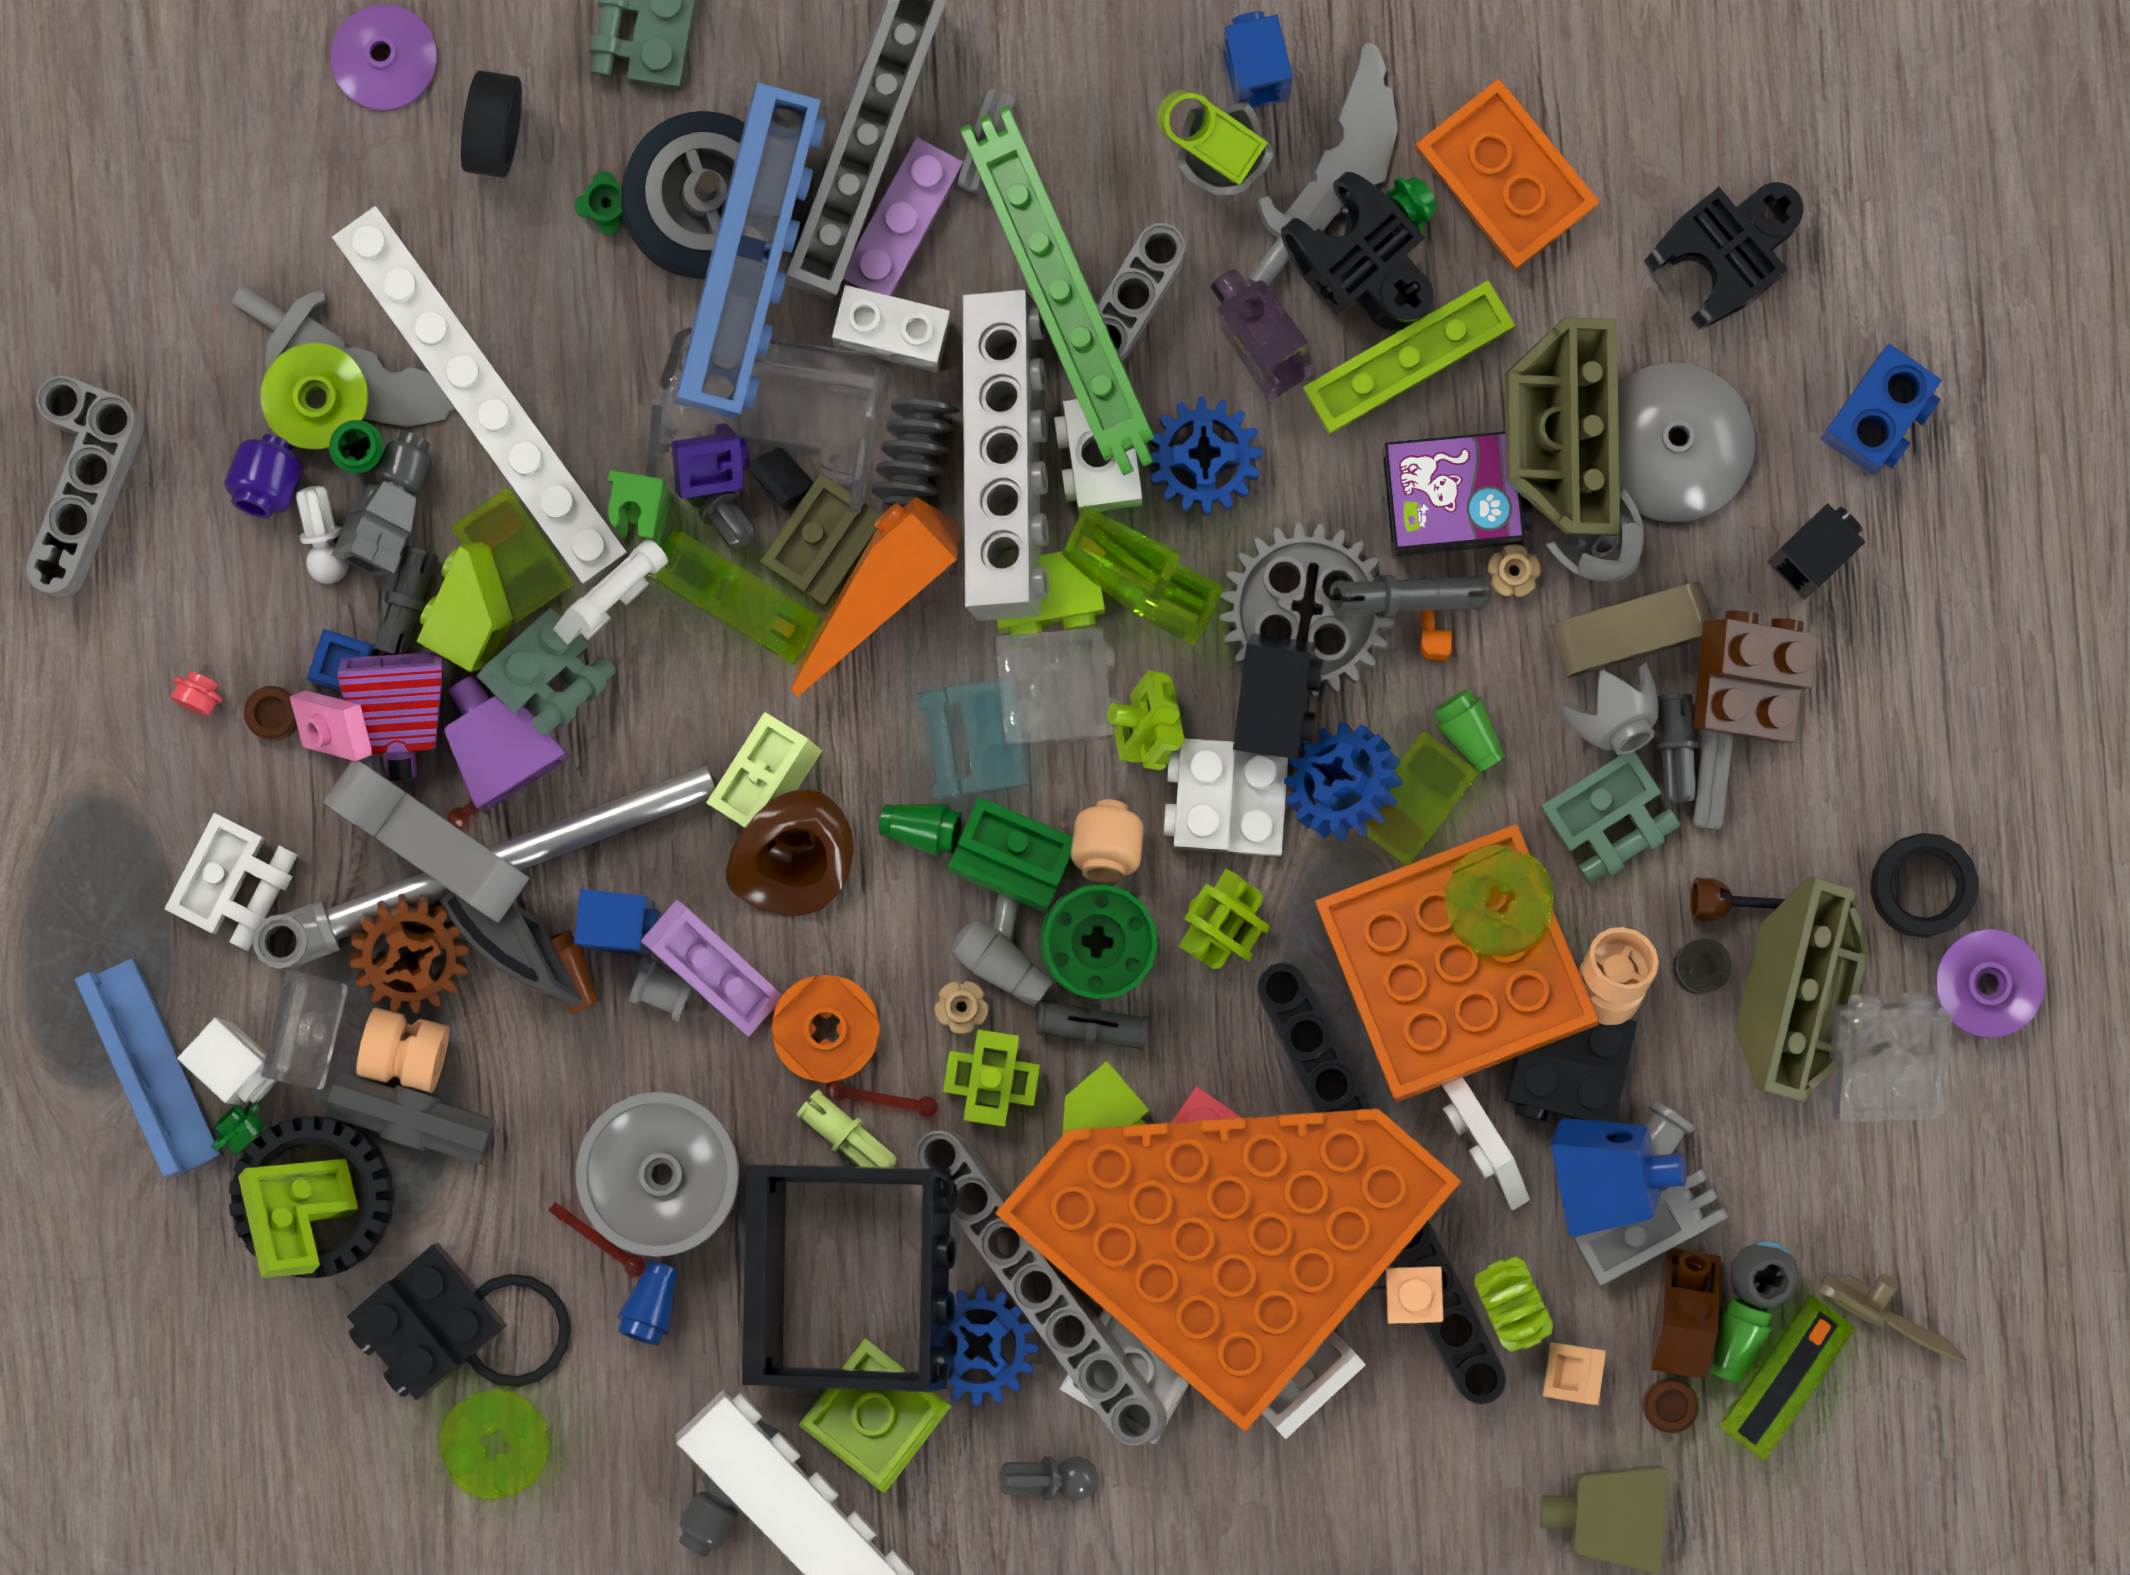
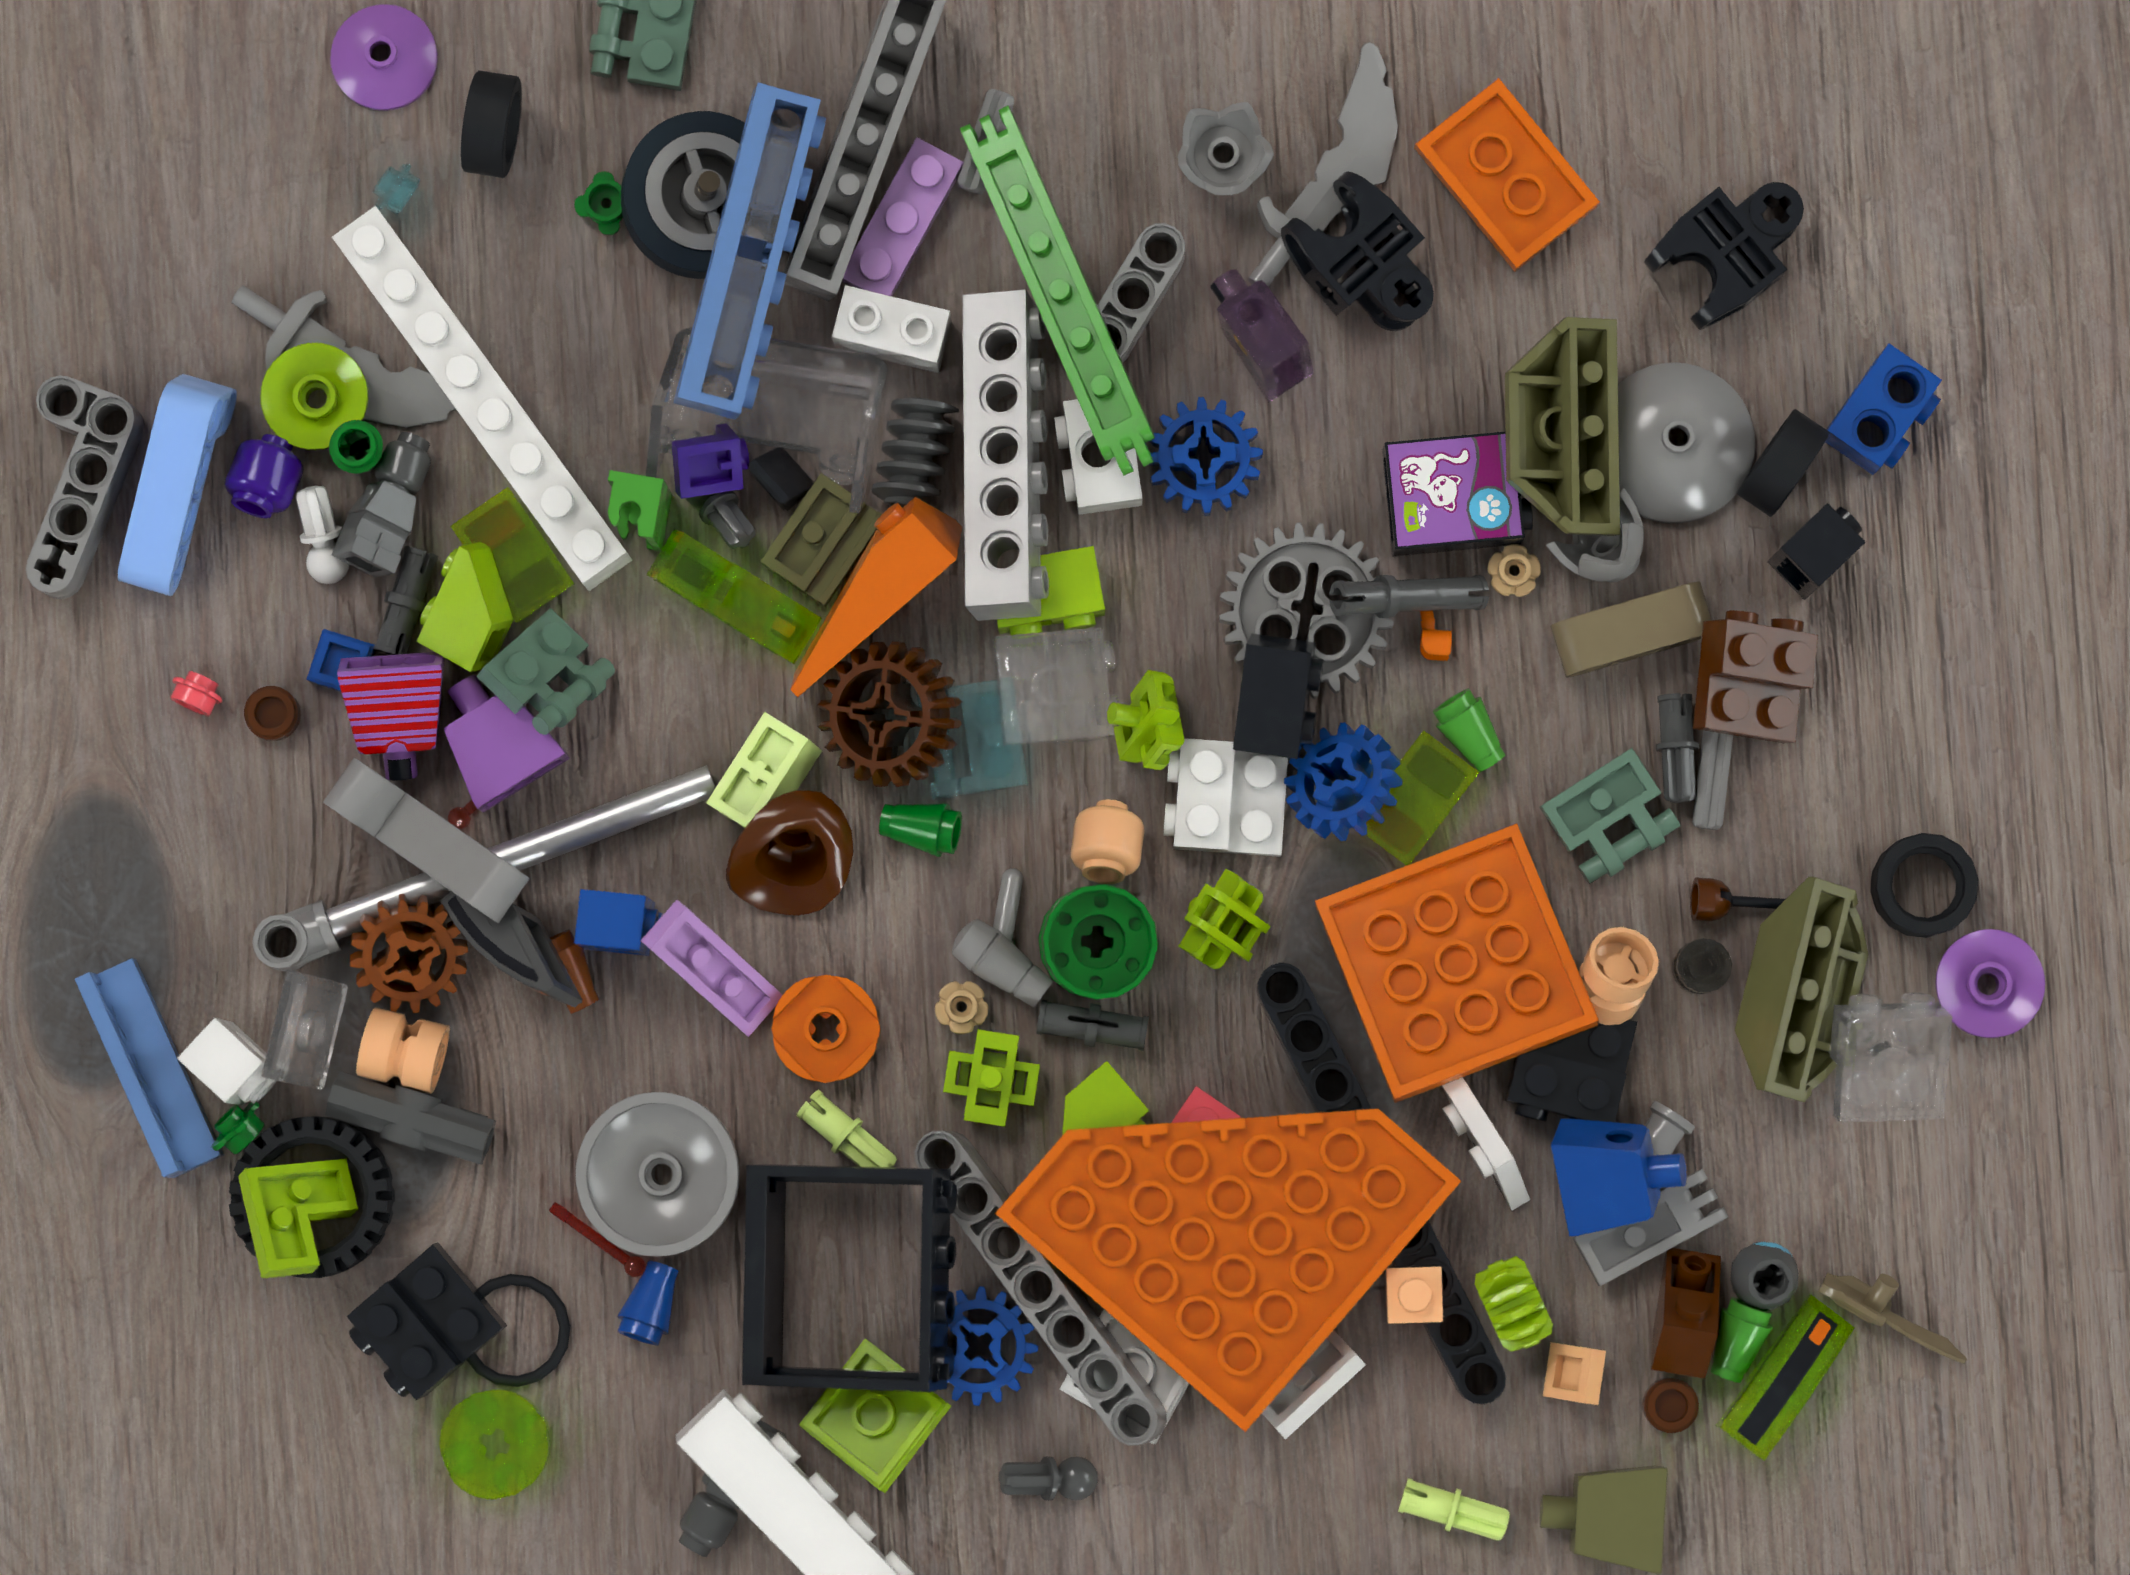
white plate [164,813,298,951] -> none
bright pink plate [290,690,372,761] -> none
white plate [553,539,668,645] -> none
light grey bush [629,957,695,1022] -> none
clear red hinge [825,1083,938,1117] -> none
green plate [947,797,1073,914] -> none
clear neon green slope [1062,506,1225,646] -> none
lime piece [1157,90,1268,185] -> none
blue brick [1222,11,1293,108] -> none
lime plate [1302,280,1516,436] -> none
green plate [1386,177,1437,232] -> none
clear neon green plate [1444,845,1554,957] -> none
light grey piece [1561,662,1659,755] -> none
none -> light blue beam [117,374,237,596]
none -> clear light blue plate [373,163,420,215]
none -> reddish brown gear [817,641,963,787]
none -> yellowish green axle [1398,1478,1510,1540]
none -> black tyre [1737,409,1830,517]

